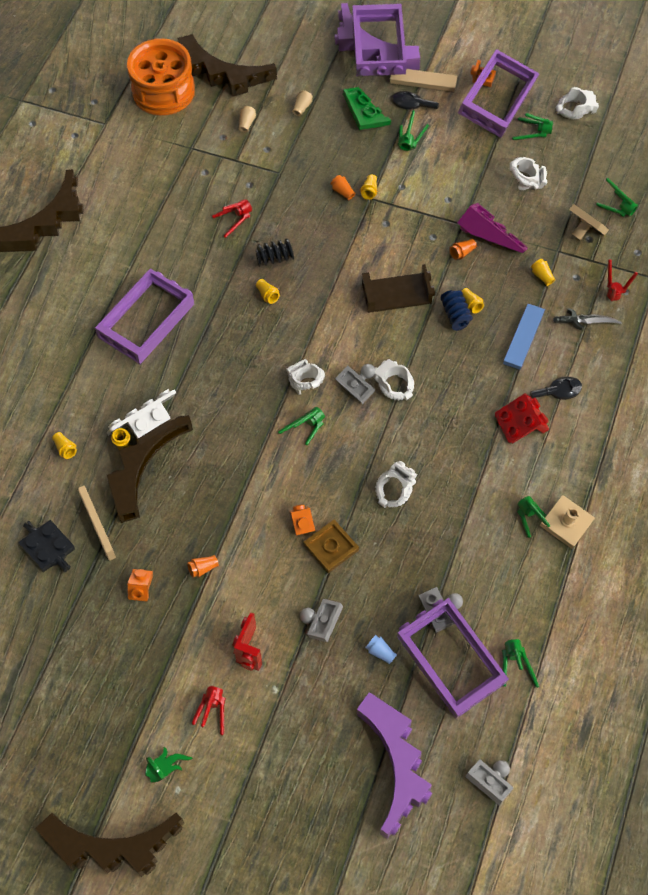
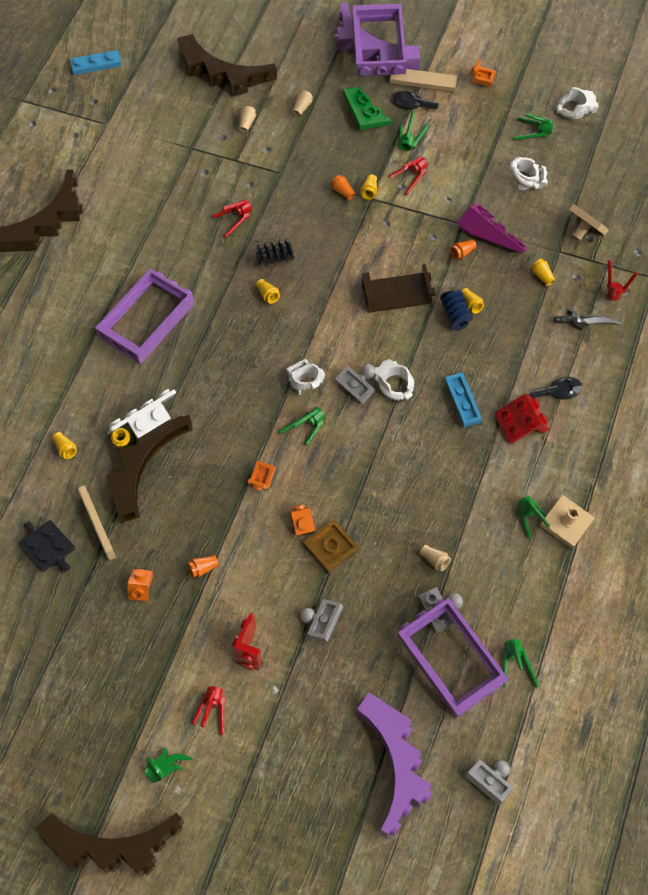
orange wheel [127,39,195,116] -> none
light blue cone [366,635,397,664] -> none
white piece [375,461,417,508] -> none
medium lavender door [458,49,539,138] -> none
medium blue tile [503,304,545,370] -> none
green plant [596,178,638,217] -> none
none -> dark azure plate [70,50,122,75]
none -> orange bracket [247,460,276,491]
none -> red plant [389,156,428,195]
none -> tan cone [420,545,451,571]
none -> dark azure plate [445,372,482,428]

